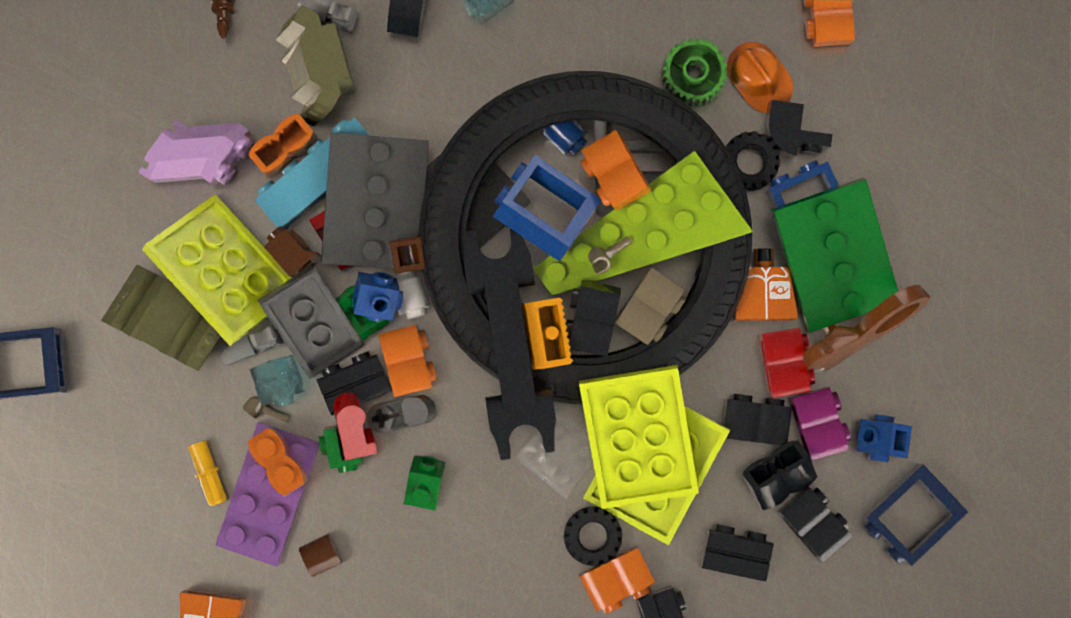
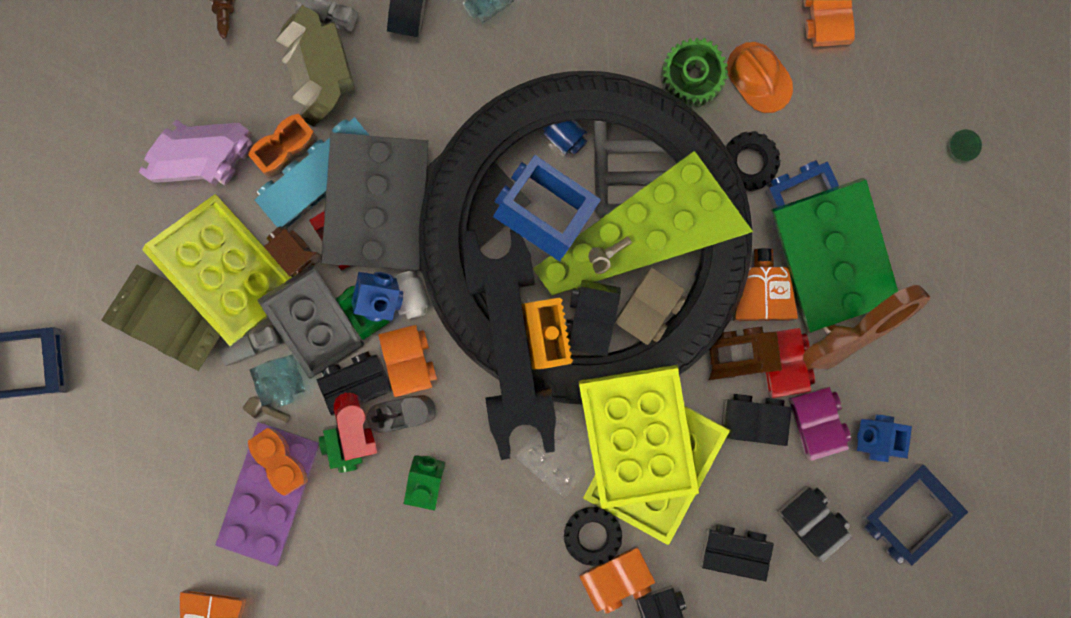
yellow axle [187,440,227,506] -> none
reddish brown brick [299,533,343,577] -> none
reddish brown brick [389,236,425,274] -> none
orange brick [581,130,652,211] -> none
black brick [742,440,818,510] -> none
black brick [765,100,833,158] -> none
none -> reddish brown window [708,326,782,380]
none -> clear green plate [949,129,982,162]

